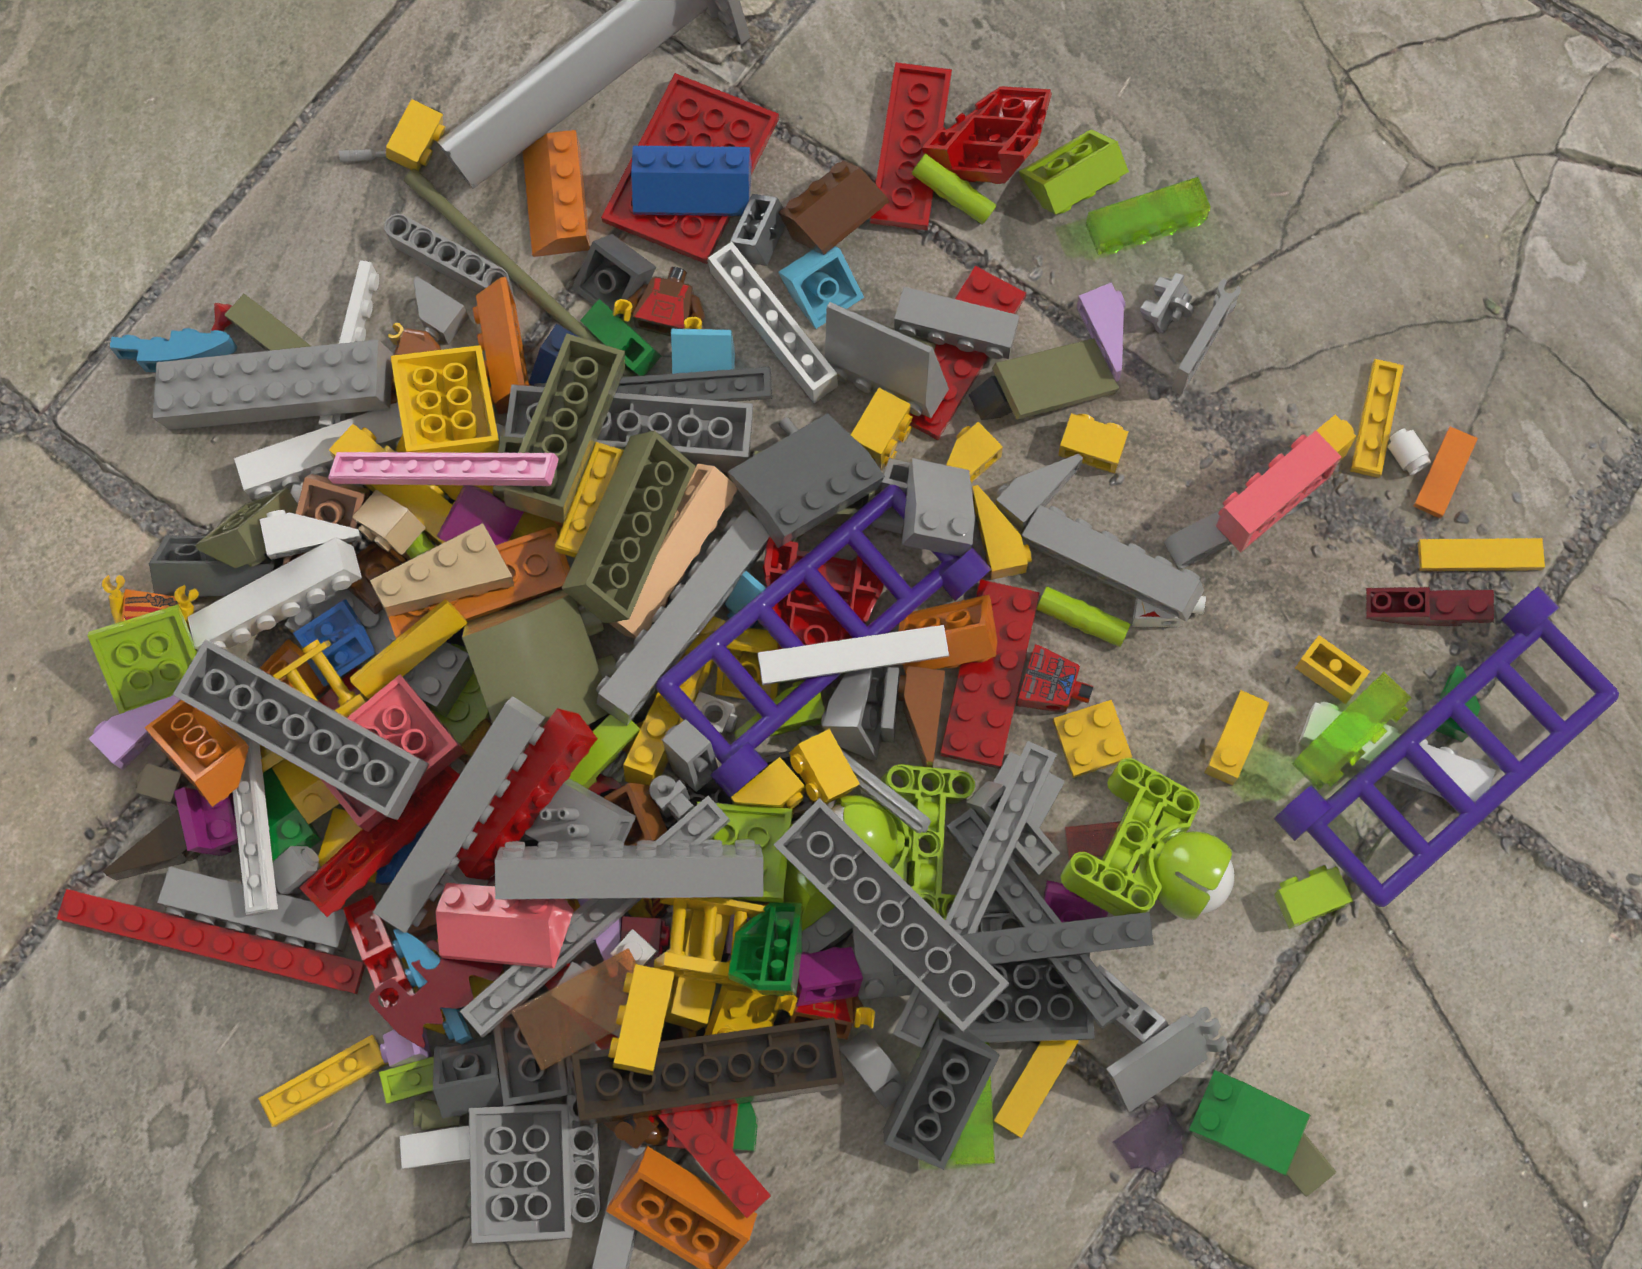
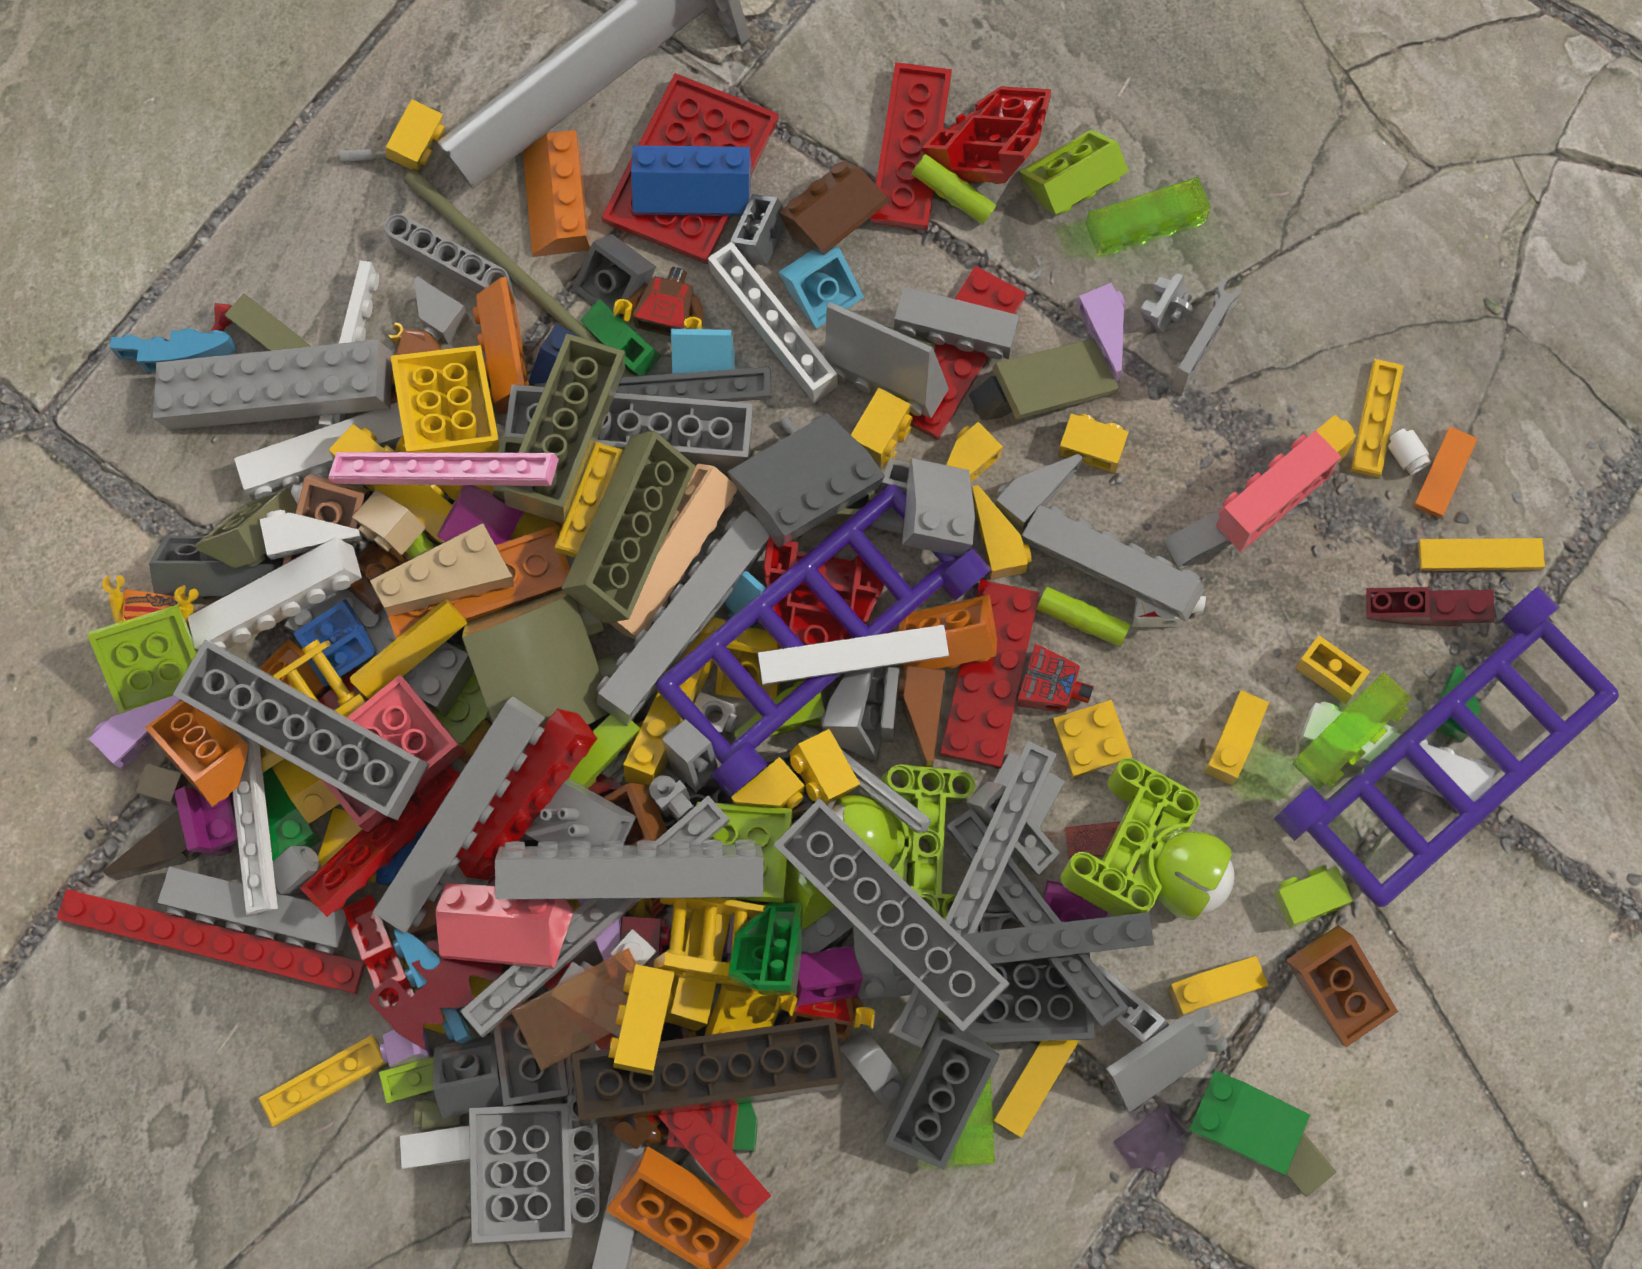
none -> yellow slope [1167,956,1268,1018]
none -> dark orange slope [1286,925,1398,1047]

